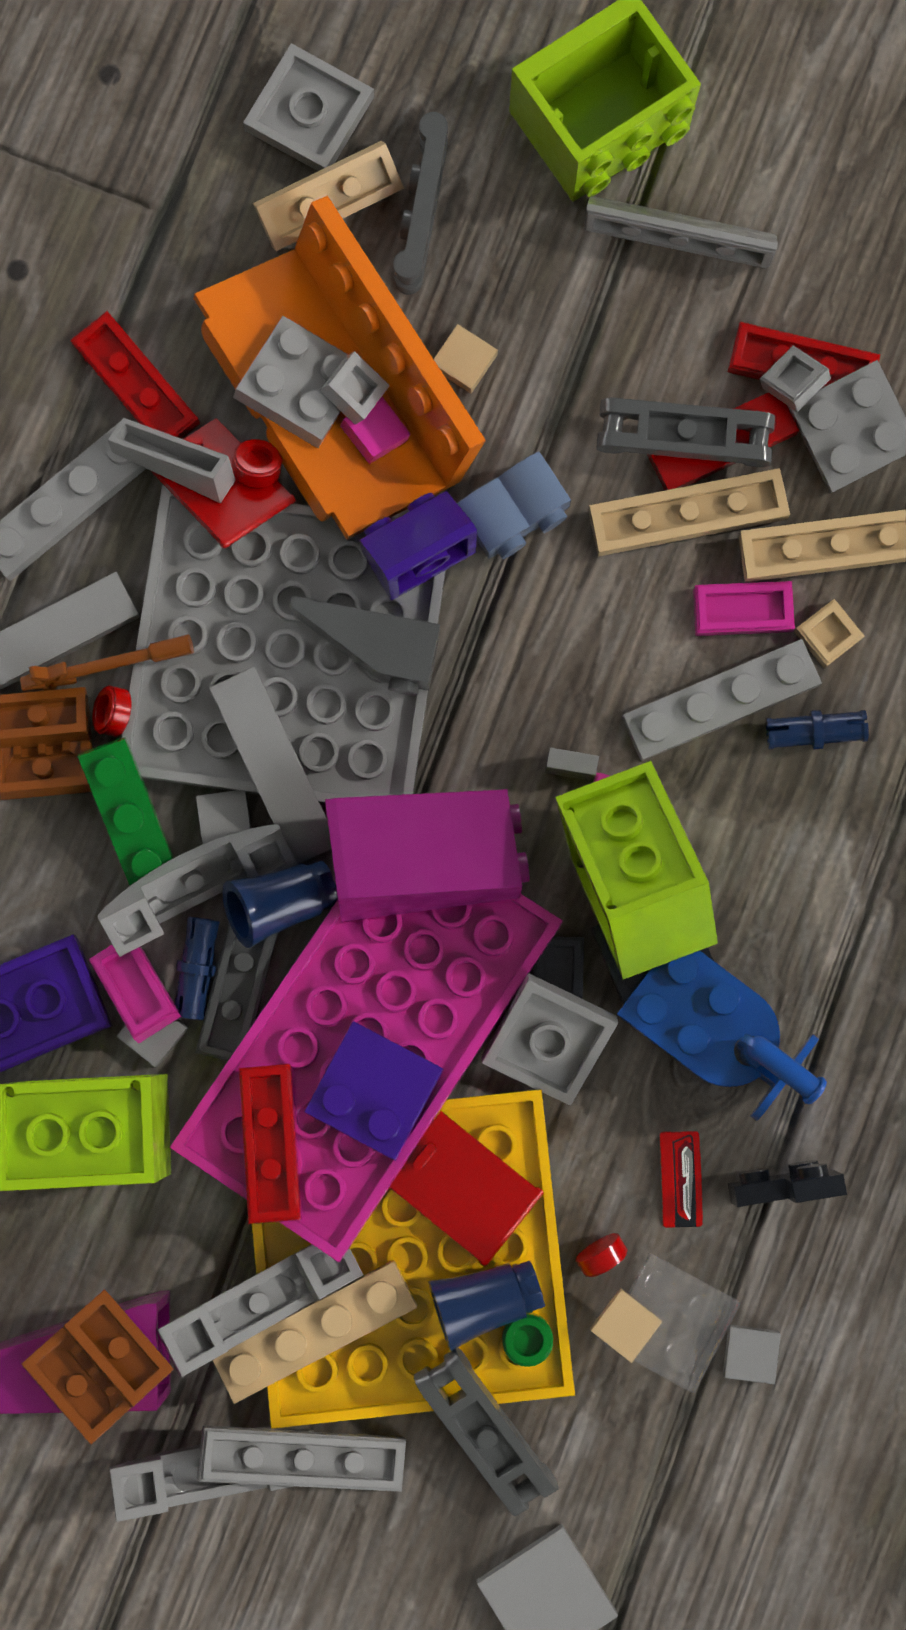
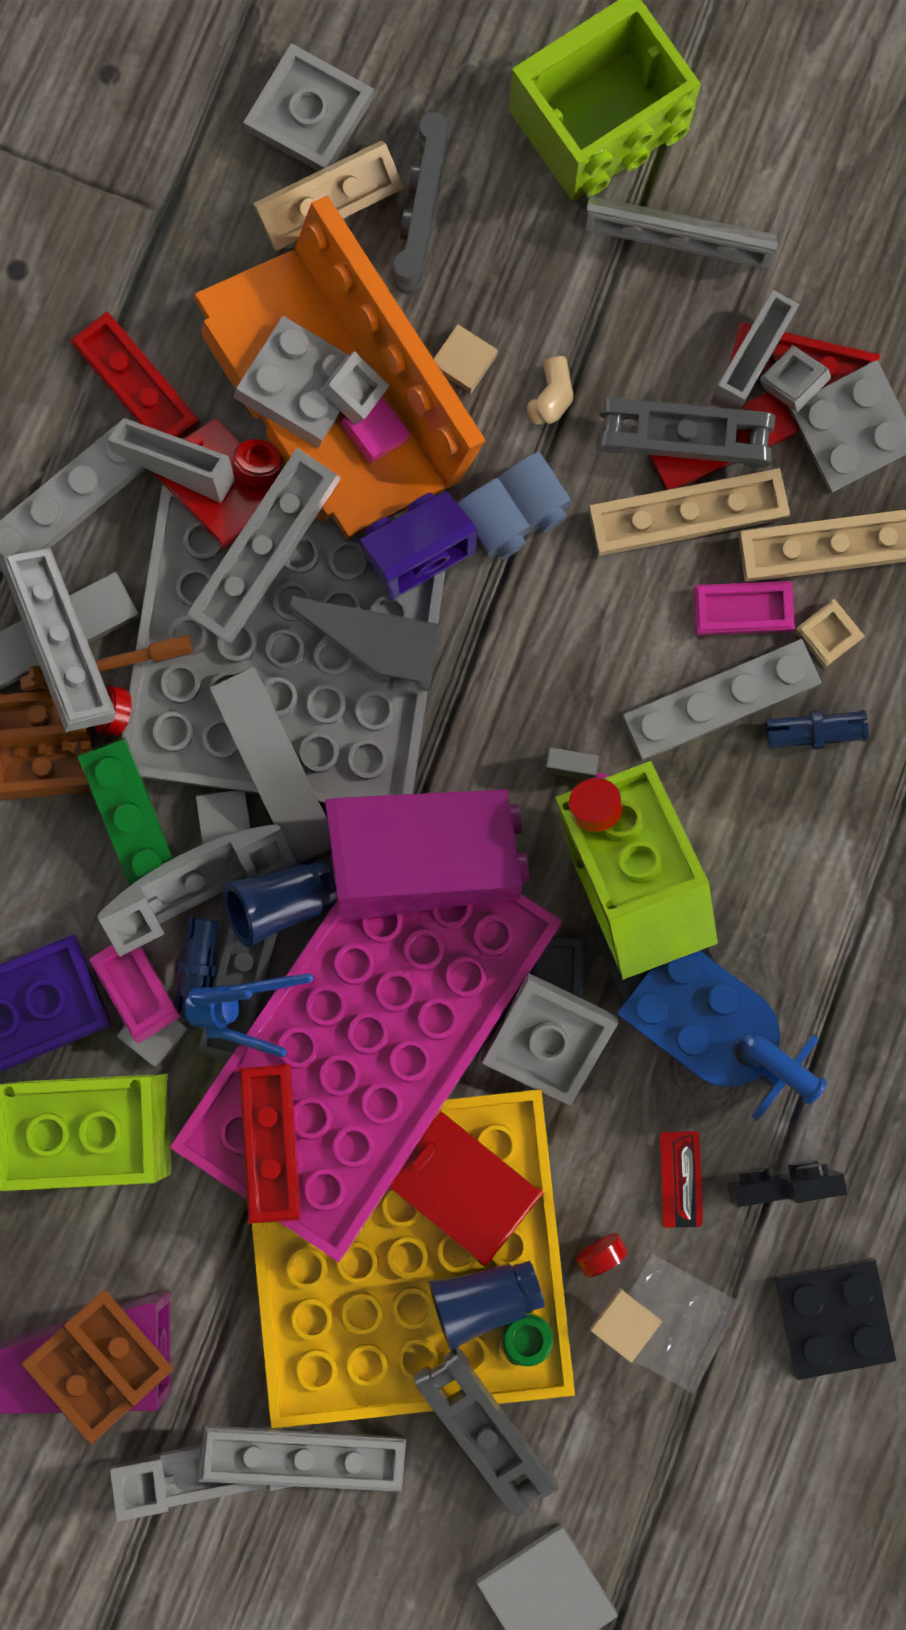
light grey slope [157,1244,363,1377] -> none
tan plate [213,1260,417,1404] -> none
dark purple plate [304,1021,443,1161] -> none
light grey tile [723,1324,781,1385] -> none
none -> light grey tile [1,548,116,732]
none -> blue plant [185,973,314,1057]
none -> light grey plate [187,448,341,643]
none -> tan arm [527,356,573,425]
none -> red tile [569,778,623,832]
none -> light grey piece [710,290,800,410]
none -> black plate [774,1258,897,1380]

